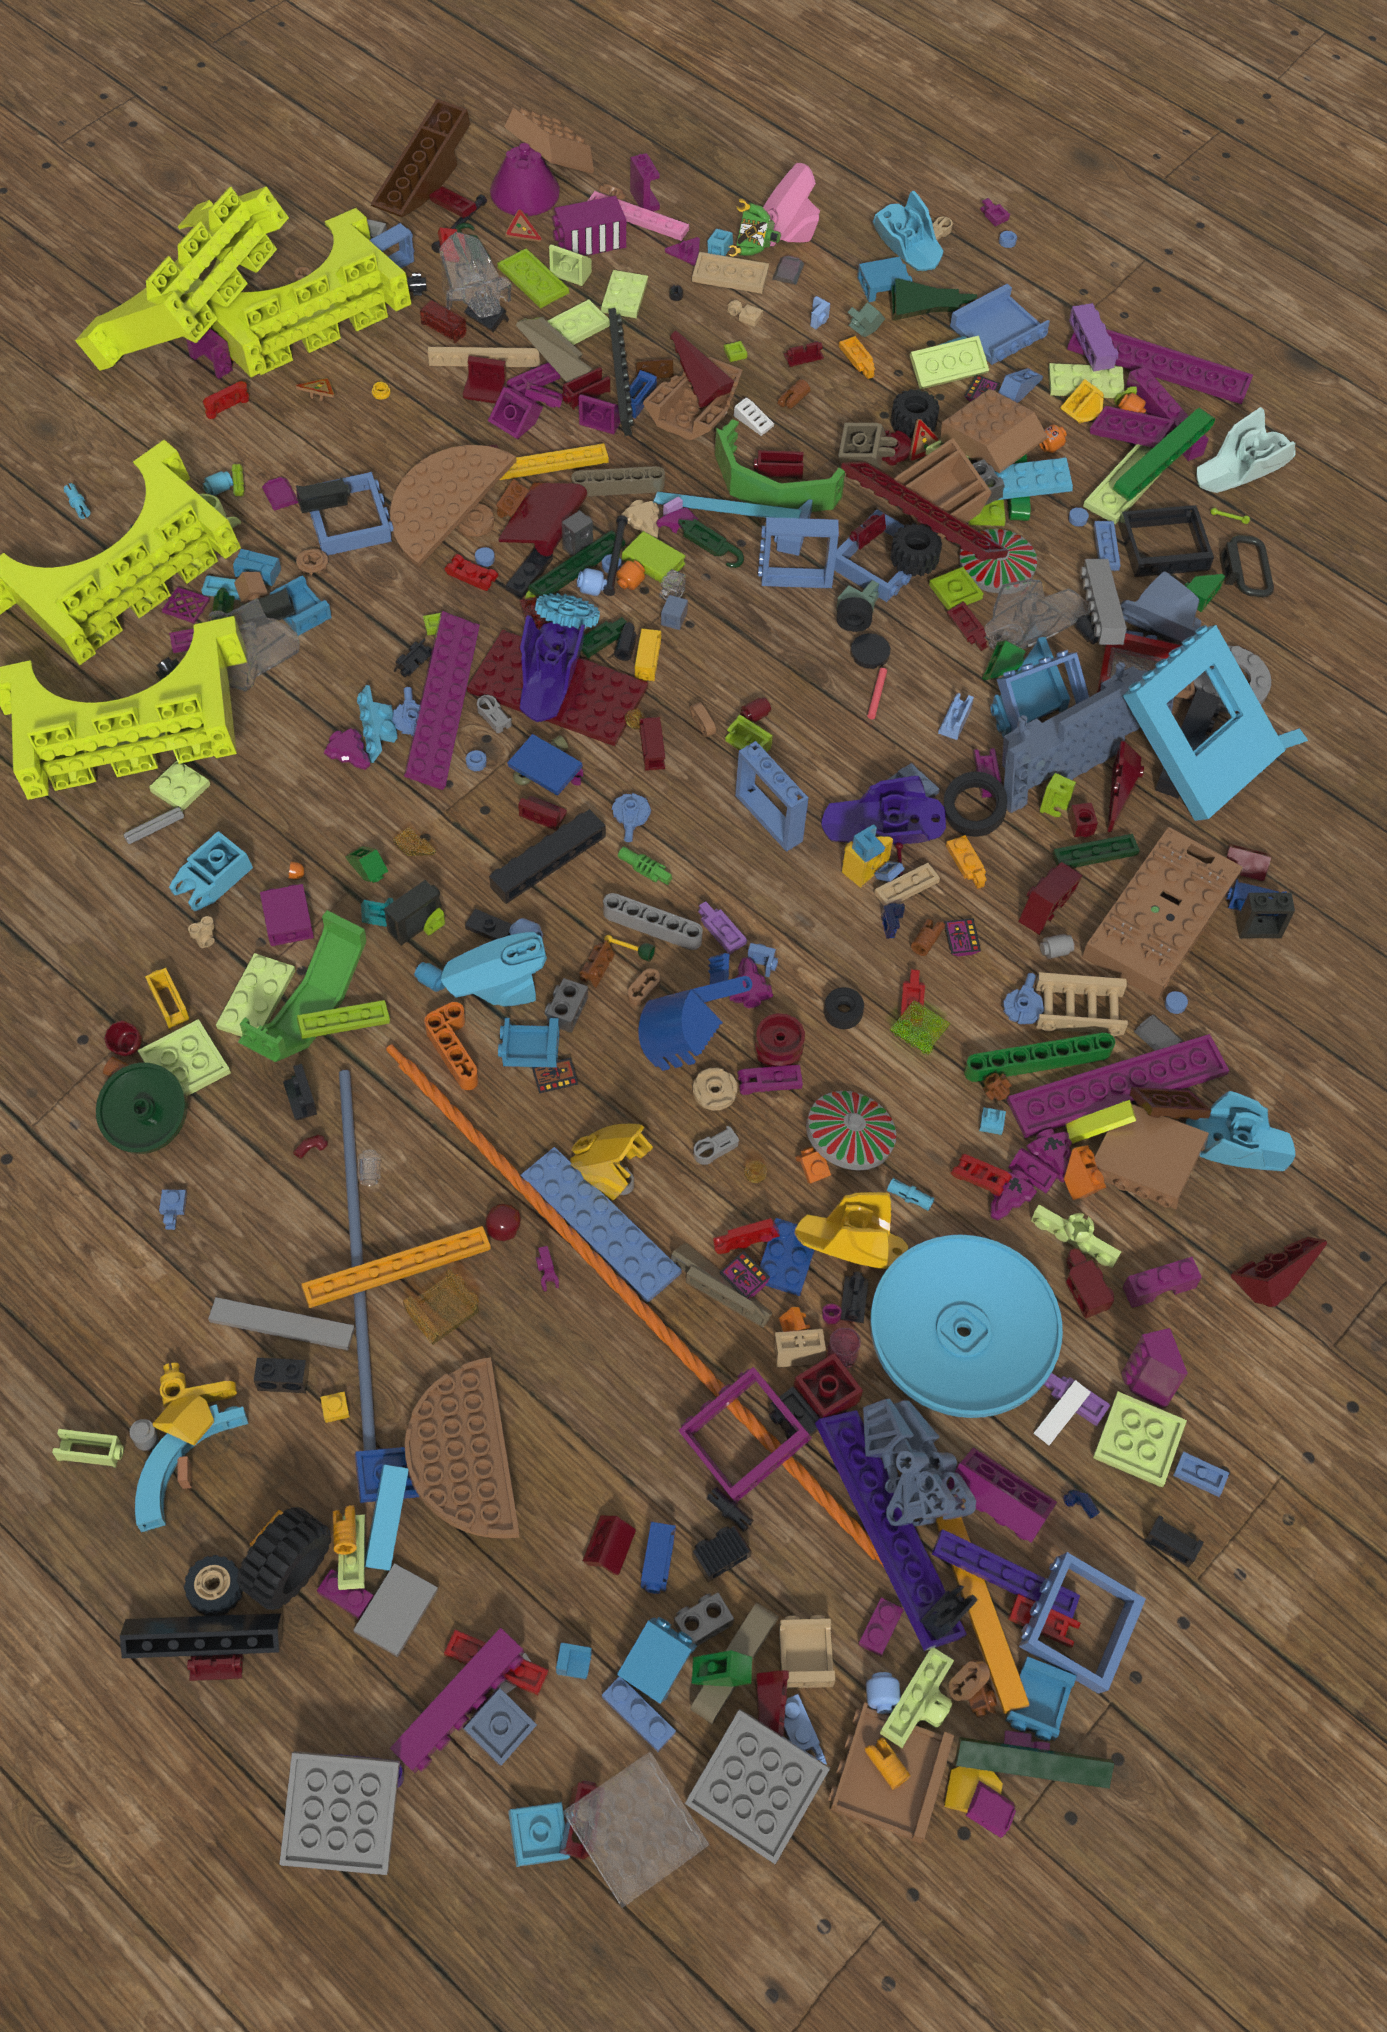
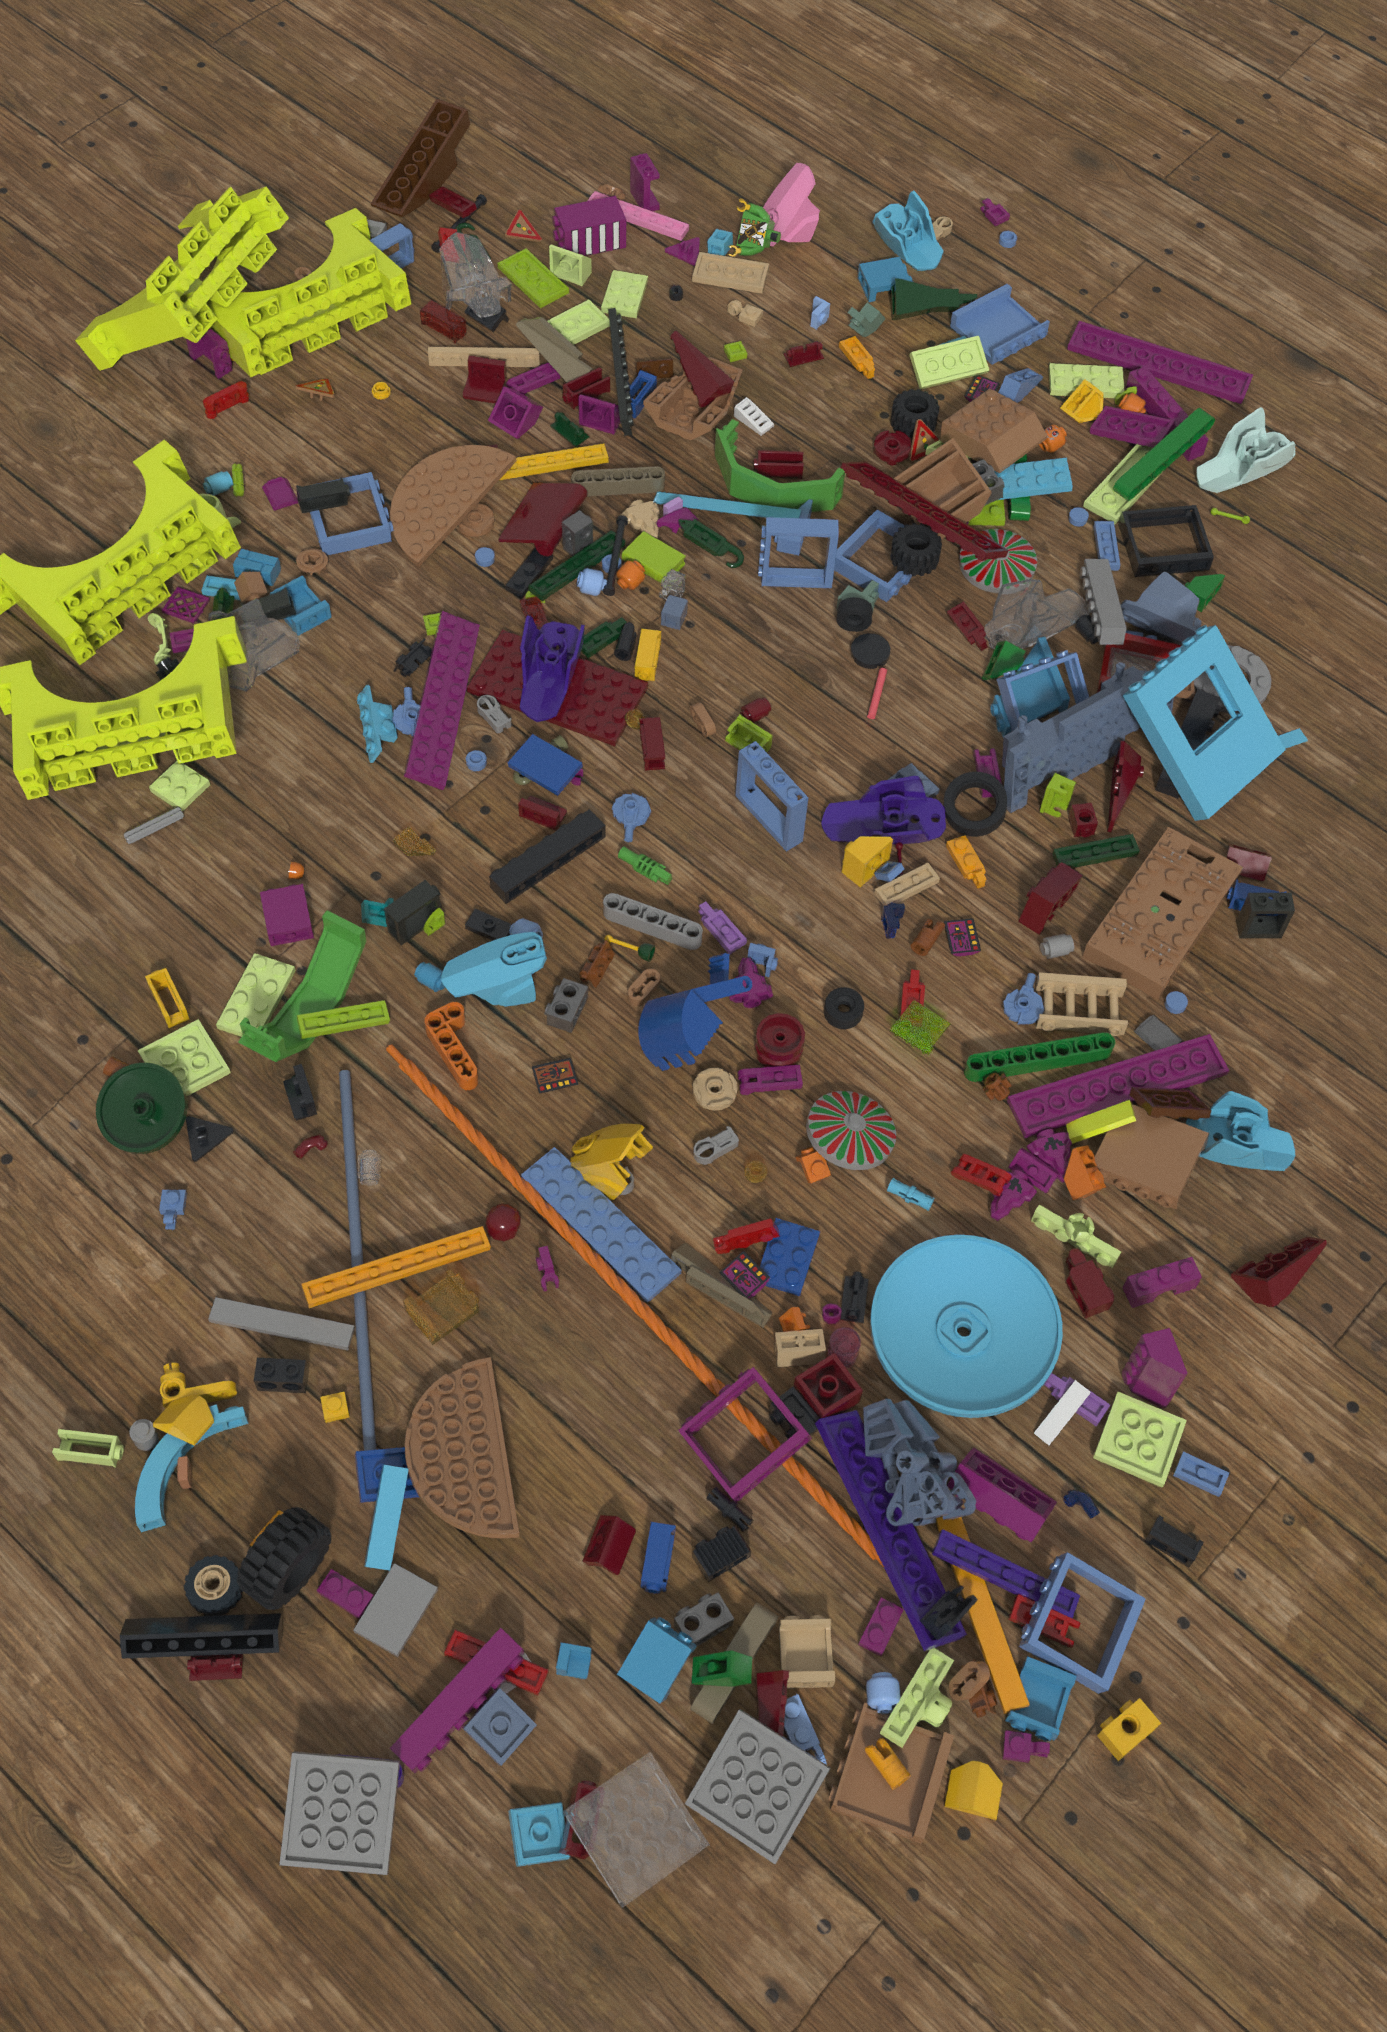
medium azure pin [64,483,90,519] -> none
dark red hair [104,1021,142,1057] -> none
medium azure brick [169,831,253,911] -> none
tan plate [188,916,215,948] -> none
magenta rock [324,728,371,770] -> none
light orange hinge [333,1505,357,1555] -> none
yellowish green plate [338,1514,366,1590] -> none
green slope [345,846,388,883] -> none
black gear [407,273,427,296] -> none
red plate [444,554,498,591] -> none
magenta cone [490,143,560,216] -> none
dark orange hinge [496,479,529,518] -> none
dark azure panel [498,1018,560,1068] -> none
medium nougat slope [504,107,594,174] -> none
magenta plate [524,382,563,408] -> none
medium azure gear [535,593,600,629] -> none
medium blue plate [602,1676,676,1752] -> none
flat silver piece [772,256,804,285] -> none
dark orange hinge [777,379,811,409] -> none
yellow piece [794,1192,908,1269] -> none
dark tan hinge [838,423,897,469] -> none
dark red hinge [849,513,886,550] -> none
dark azure panel [852,824,885,863] -> none
lime plate [929,567,984,610] -> none
light blue hinge [938,693,974,740] -> none
dark green tile [955,1737,1114,1789] -> none
magenta piece [966,1781,1016,1838] -> none
medium azure tile [979,1107,1006,1135] -> none
medium lavender brick [1069,303,1118,372] -> none
pearl dark grey bar [1220,535,1274,598] -> none
none -> yellowish green piece [148,613,171,665]
none -> black piece [186,1116,234,1162]
none -> dark green hinge [550,412,590,447]
none -> yellow brick [1097,1698,1161,1761]

